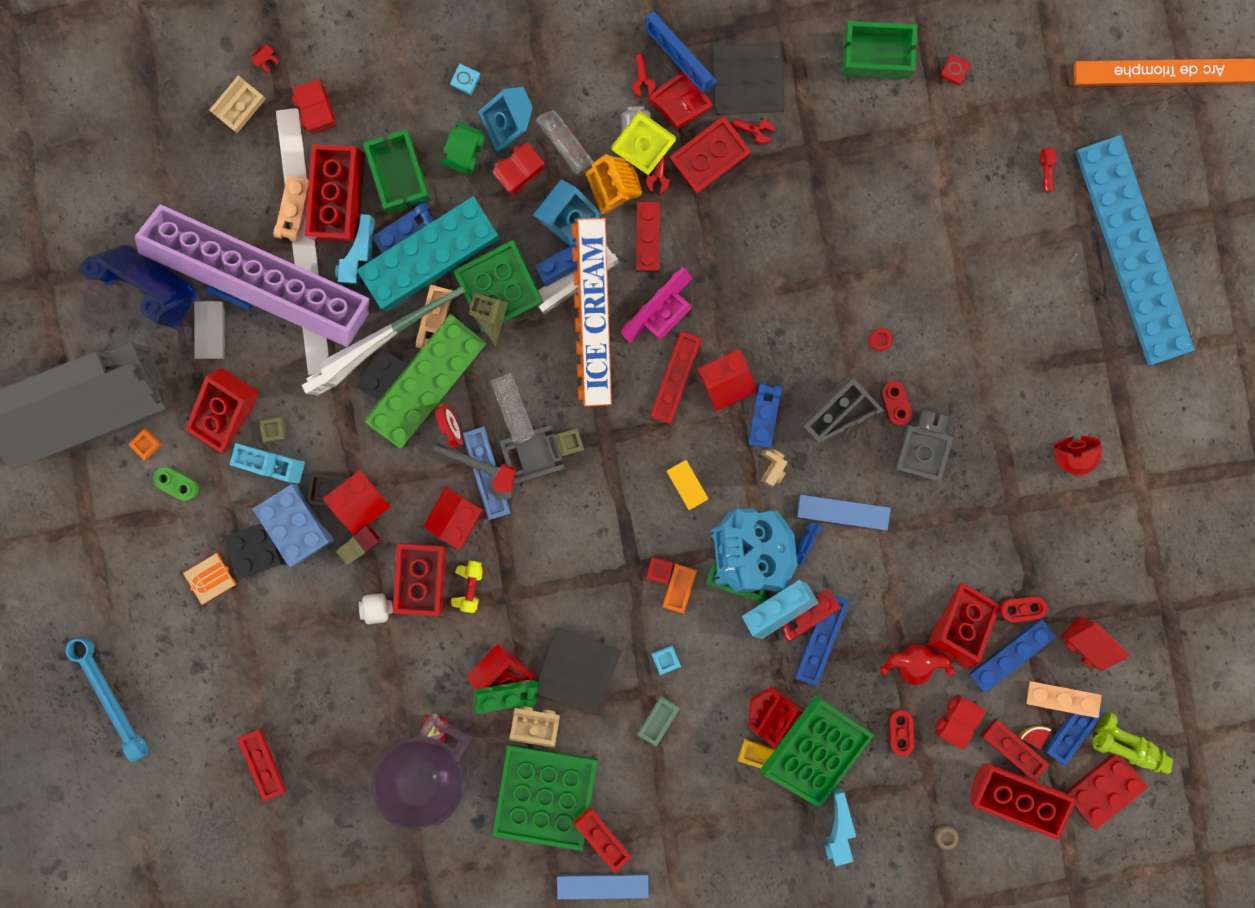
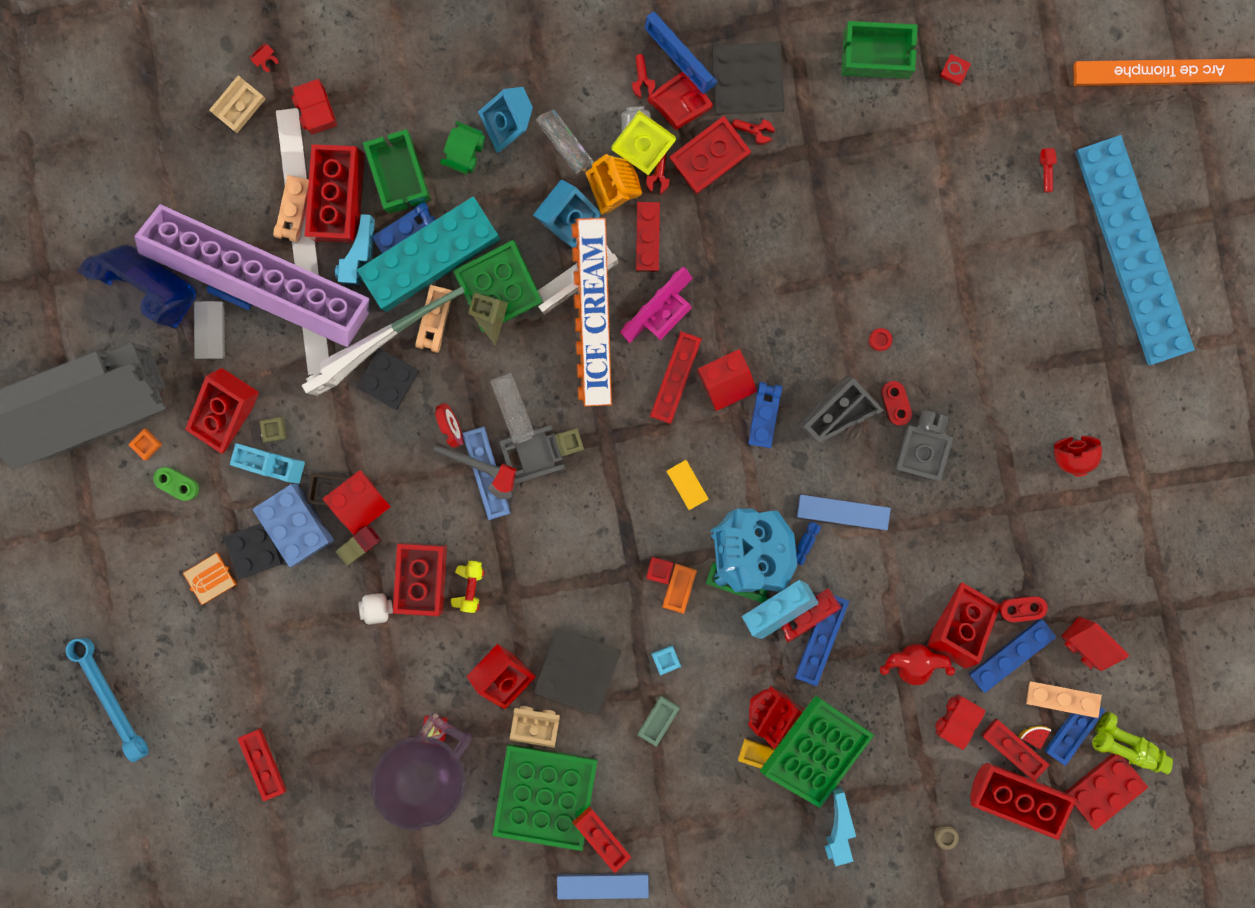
bright green plate [364,314,487,449] -> none
red slope [423,487,485,550] -> none
medium azure tile [450,63,481,96] -> none
green plate [473,680,538,714] -> none
red brick [492,143,546,196] -> none
blue plate [535,244,577,287] -> none
tan bracket [761,449,788,486] -> none
red plate [889,709,914,756] -> none

